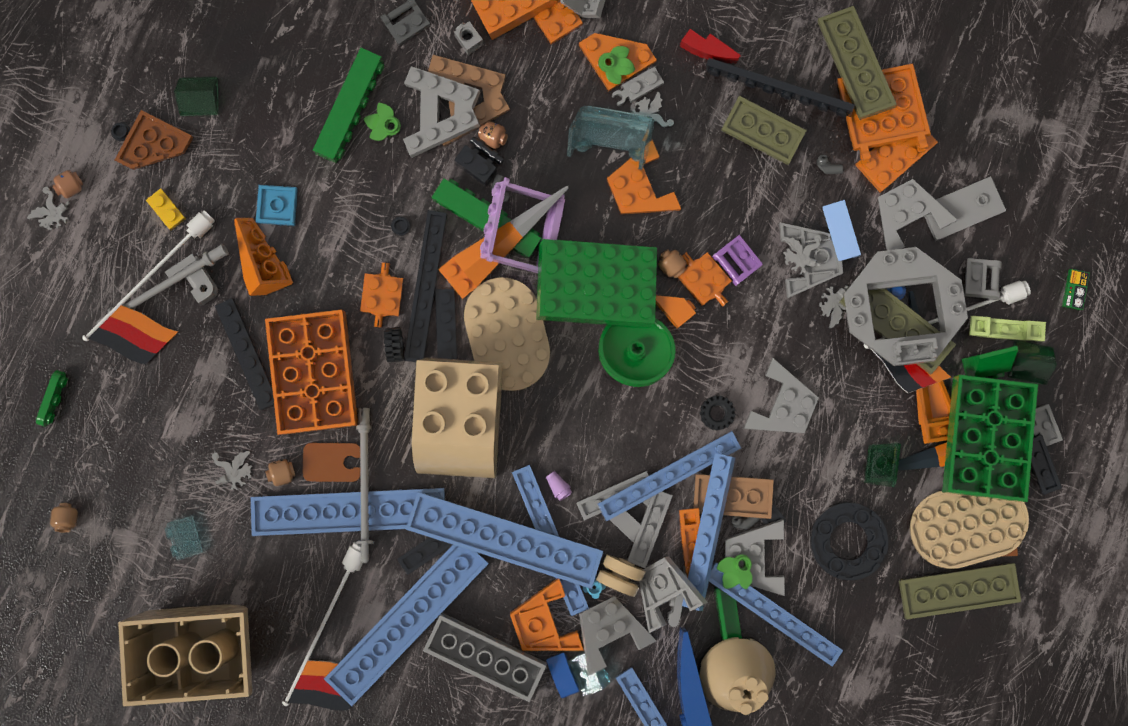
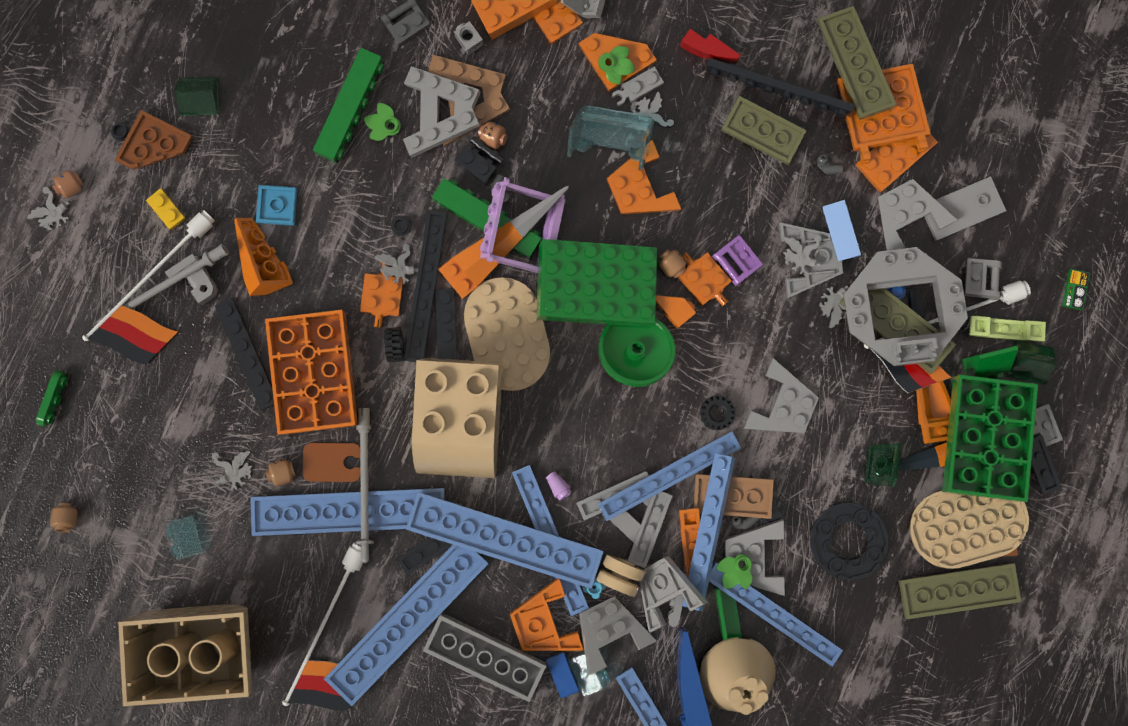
none -> light grey piece [375,244,418,284]

